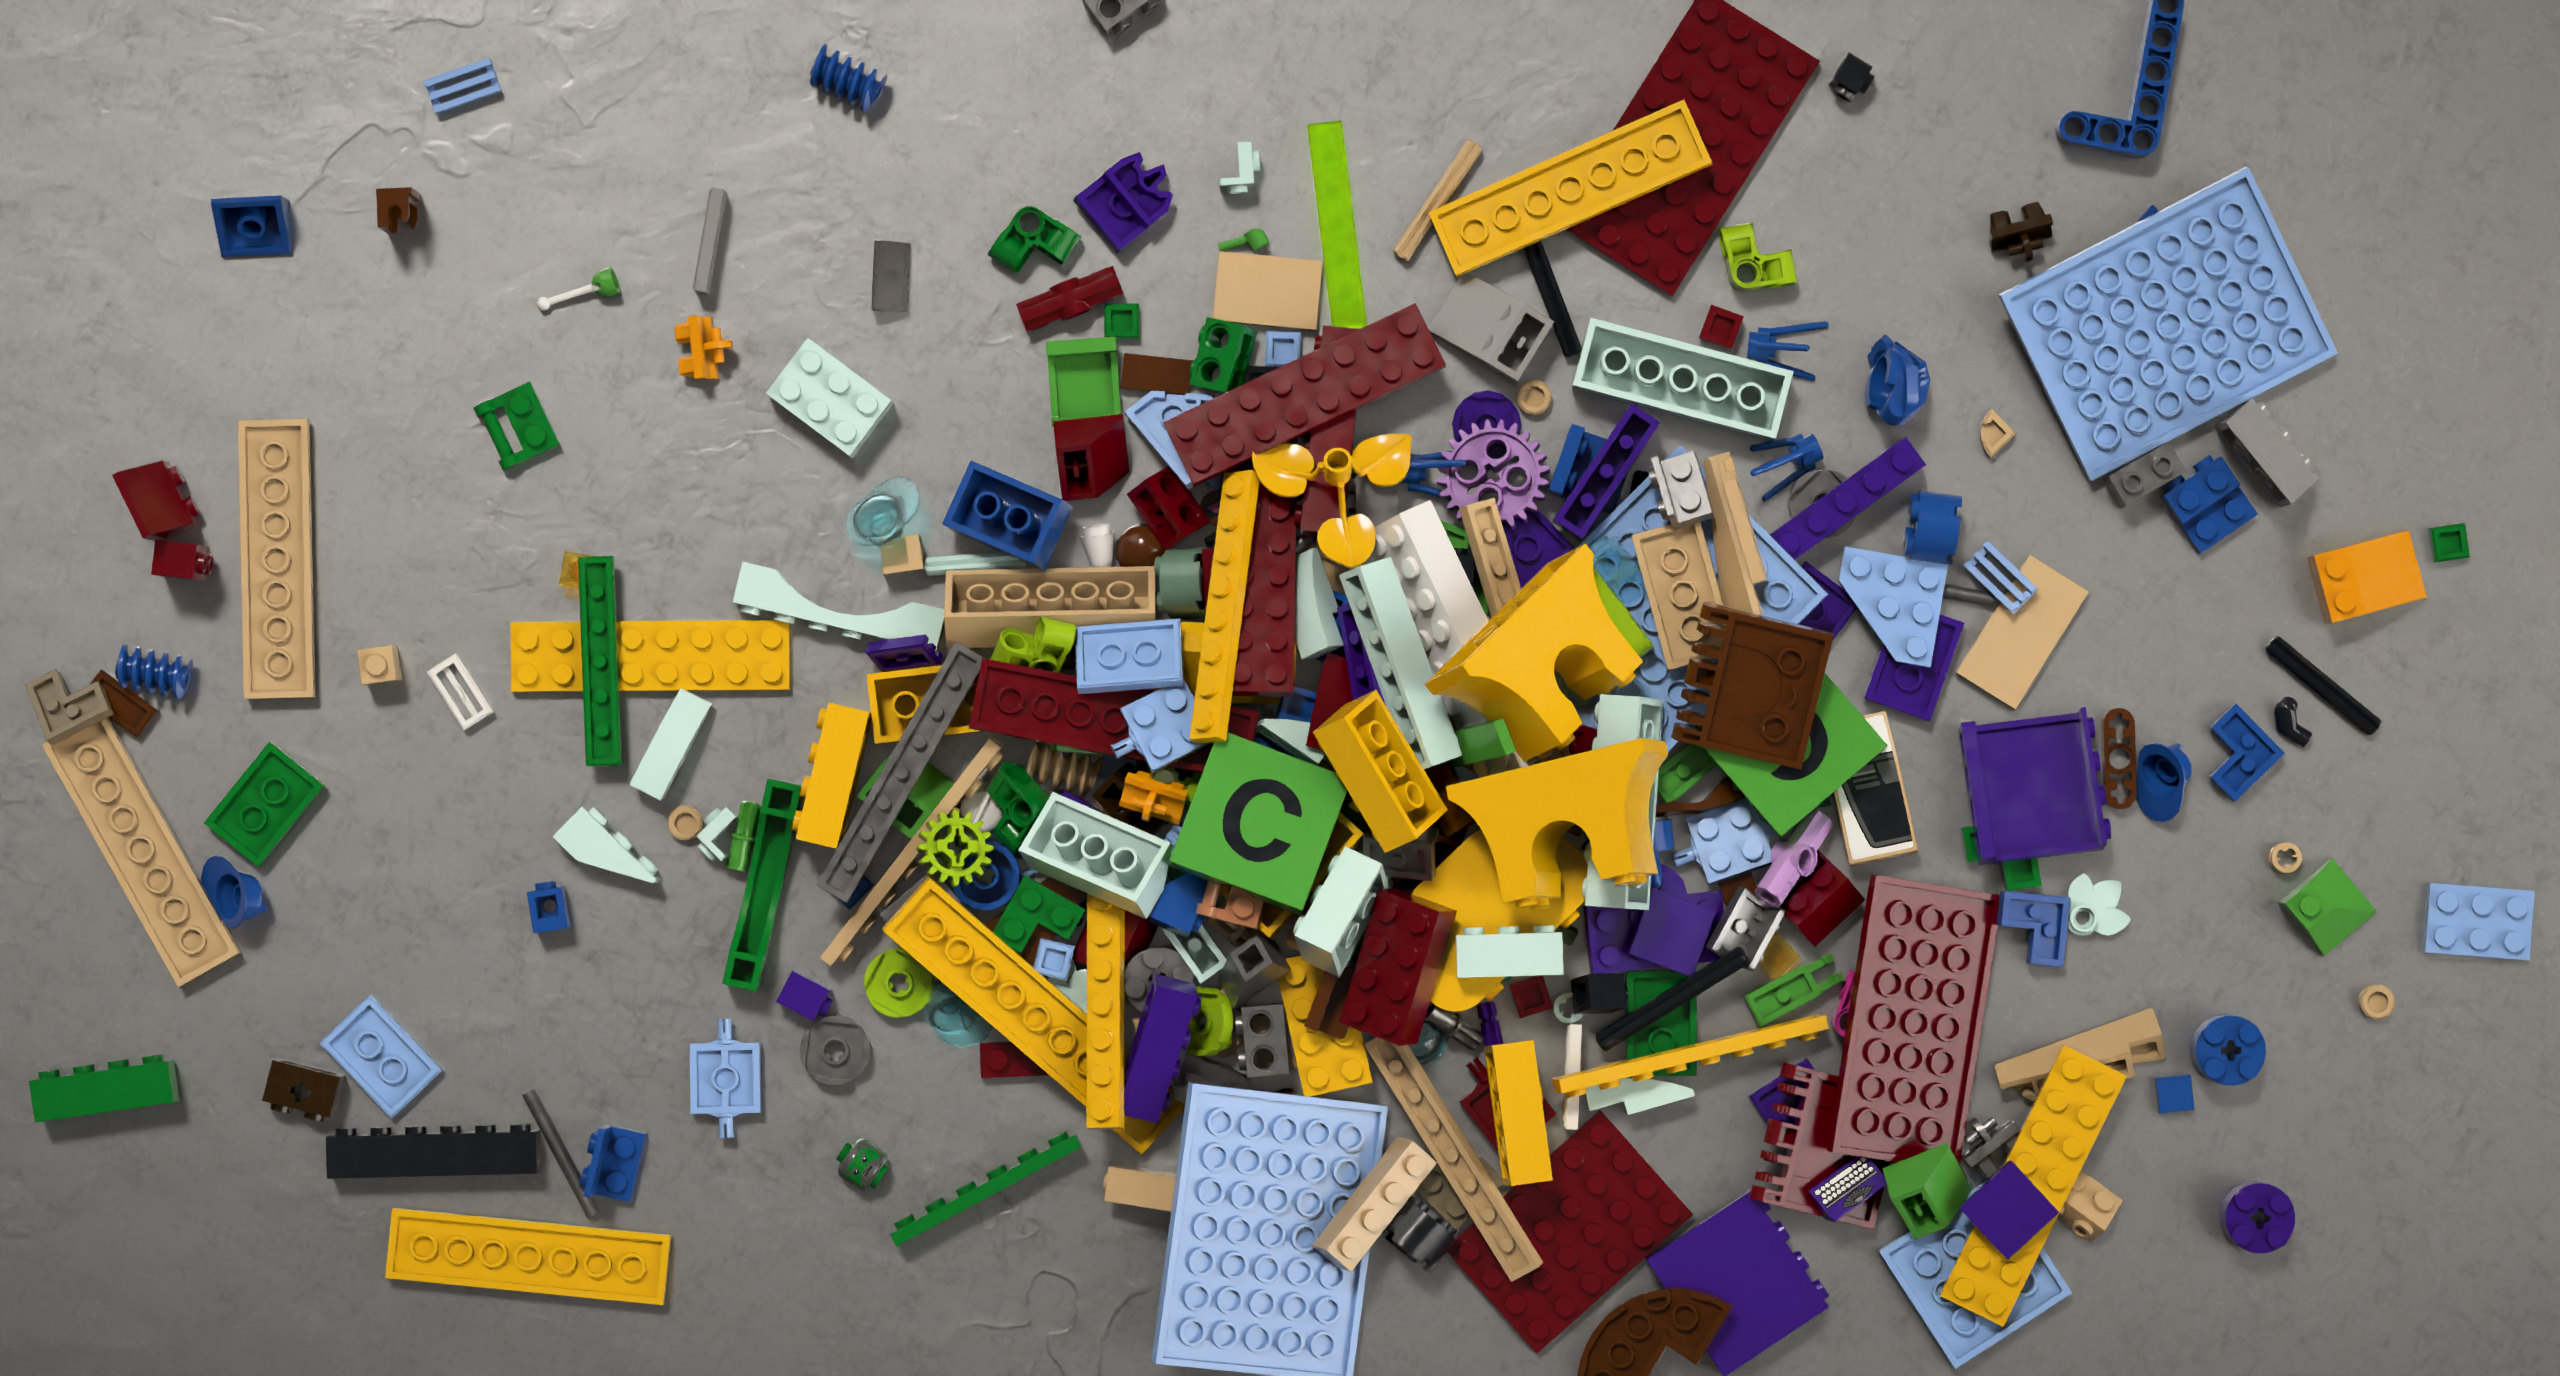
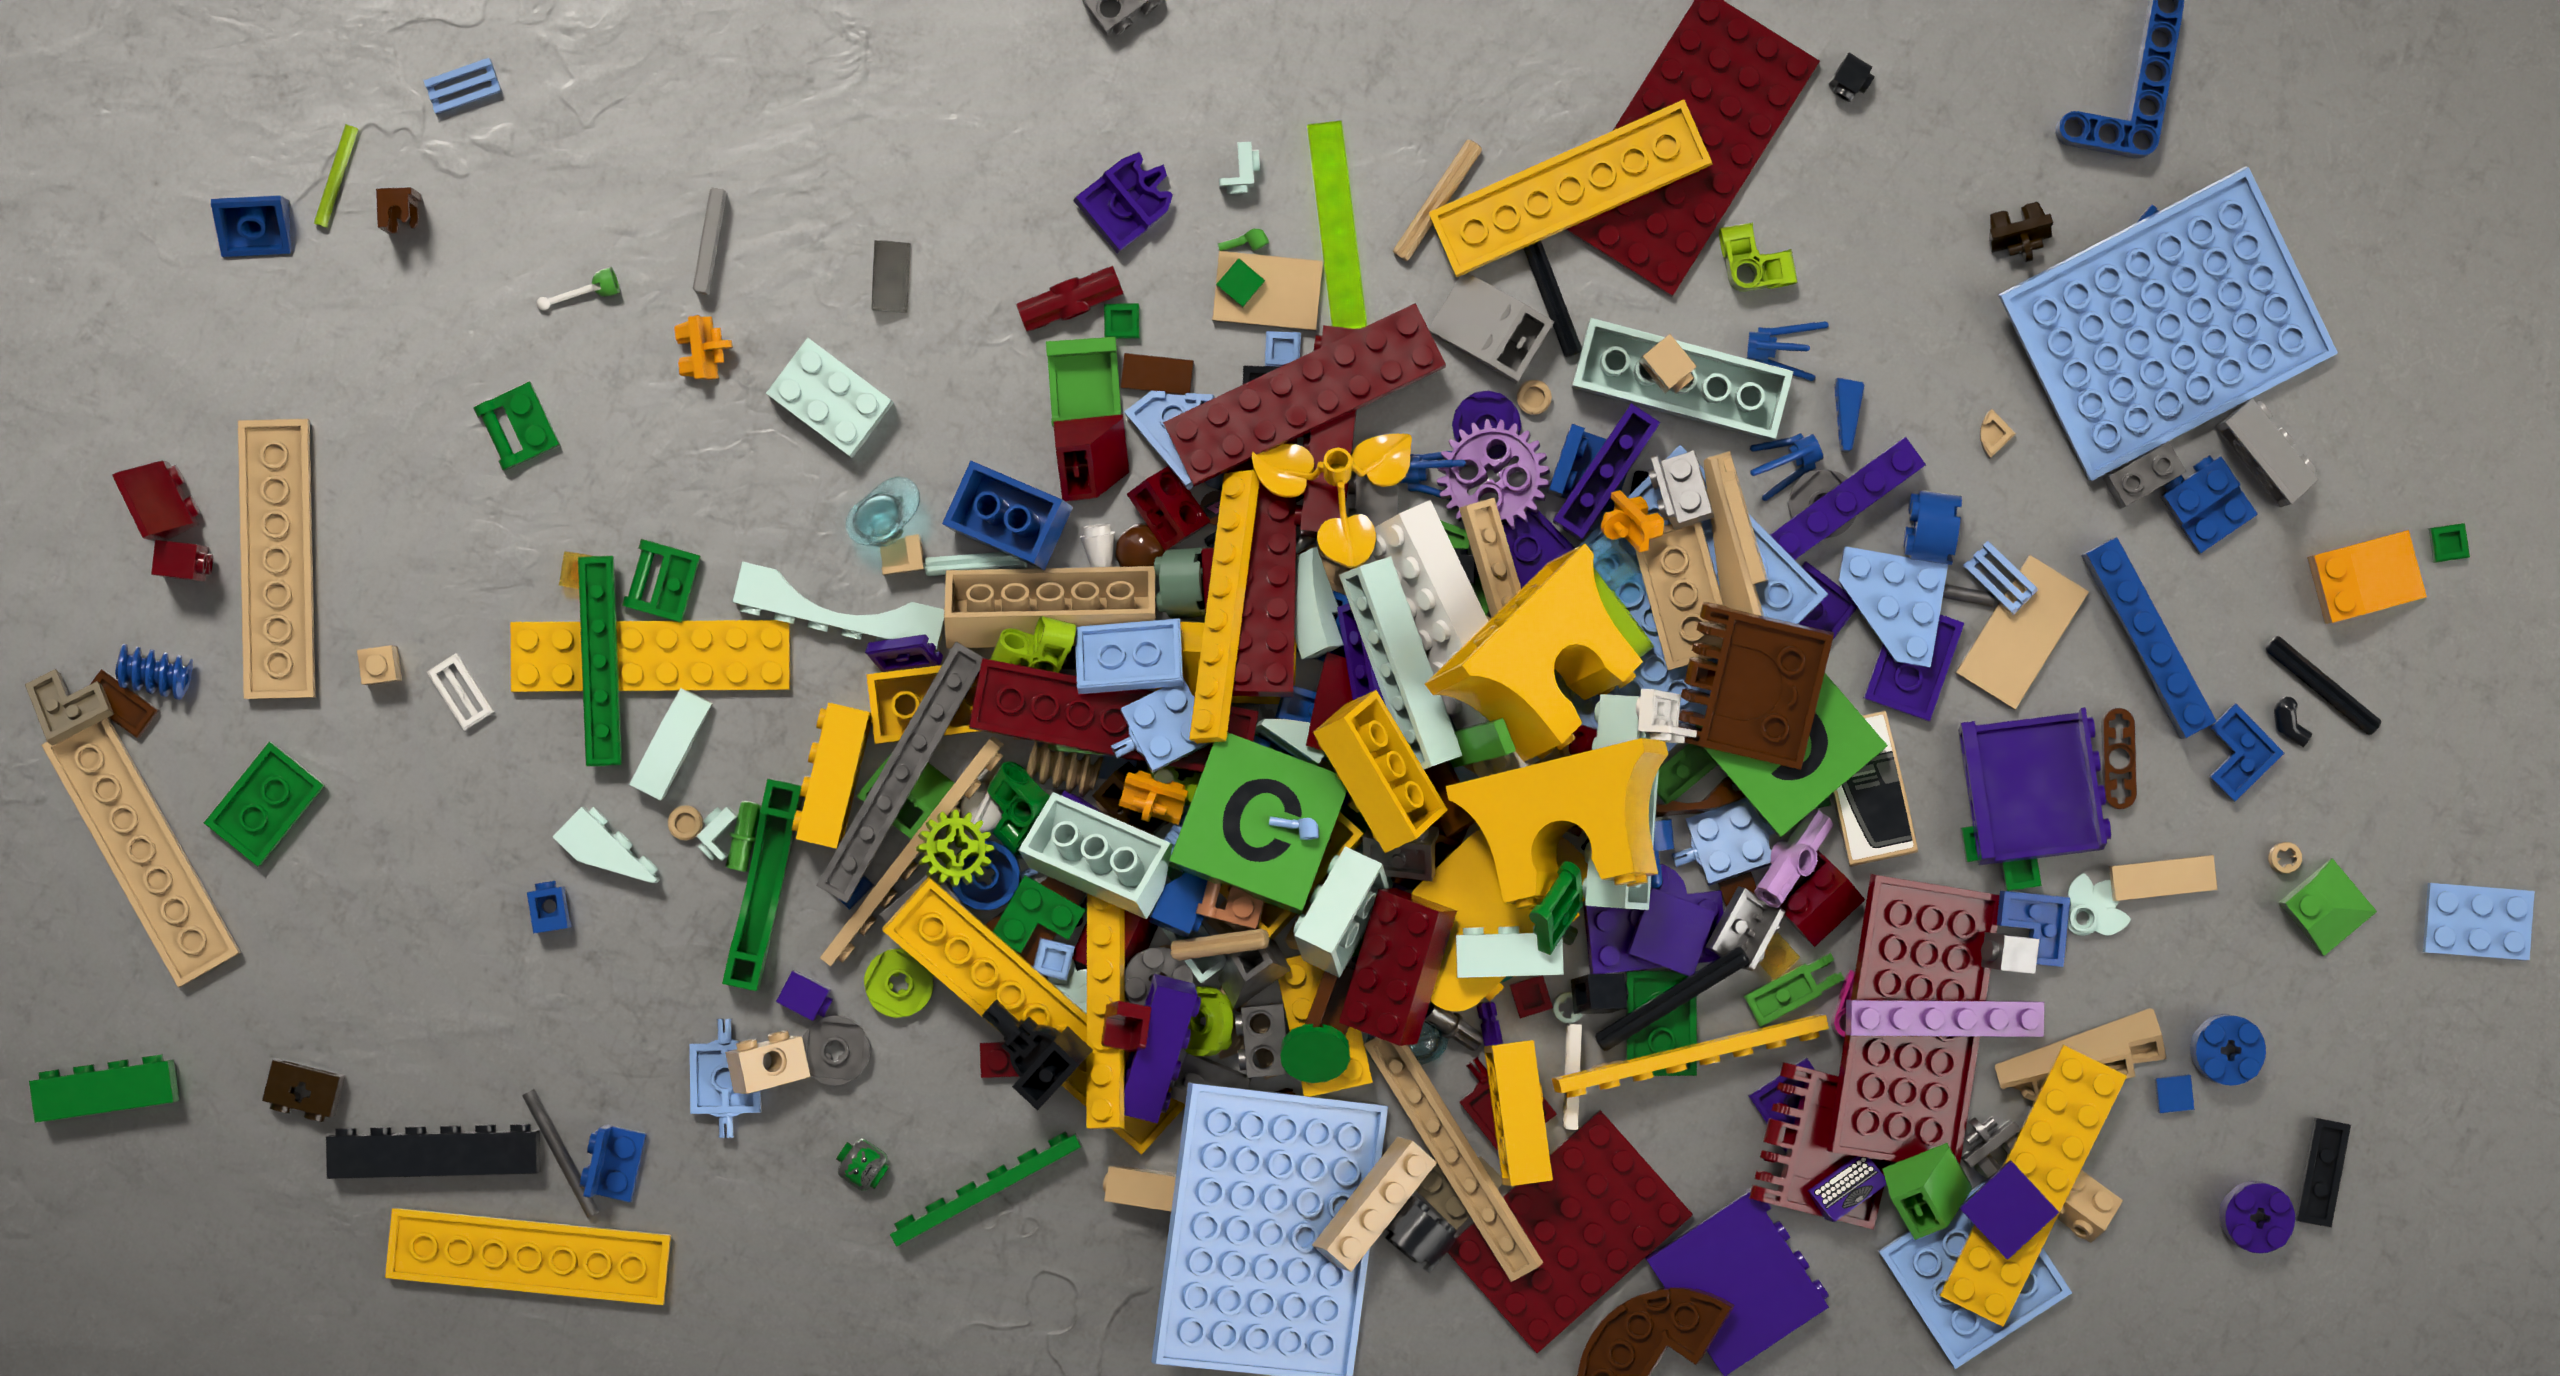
blue piece [201,856,267,929] -> none
light blue tile [319,995,443,1119] -> none
blue piece [810,44,887,112] -> none
clear light blue piece [924,979,993,1047] -> none
green piece [988,206,1081,274] -> none
green brick [1189,317,1257,394] -> none
light aqua slope [1584,1076,1695,1115] -> none
dark red plate [1699,305,1744,350] -> none
blue helmet [1865,334,1930,426] -> none
blue piece [2136,743,2192,822] -> none
tan tile [2358,984,2395,1019] -> none
none -> lime bar [313,124,358,228]
none -> green plate [622,539,701,623]
none -> tan brick [725,1031,810,1094]
none -> black brick [982,999,1093,1111]
none -> dark red panel [1101,1001,1151,1052]
none -> tan axle [1171,929,1269,961]
none -> green tile [1216,258,1265,308]
none -> light blue hand [1269,816,1319,840]
none -> green tile [1280,1024,1350,1083]
none -> green plate [1529,861,1583,955]
none -> light orange hips [1601,490,1664,553]
none -> white bracket [1636,689,1697,744]
none -> tan brick [1639,334,1697,393]
none -> blue slope [1834,378,1864,453]
none -> plate [1846,1000,2044,1037]
none -> brick [1981,932,2039,974]
none -> blue arch [2081,537,2217,739]
none -> tan tile [2109,855,2218,901]
none -> black plate [2295,1117,2351,1228]

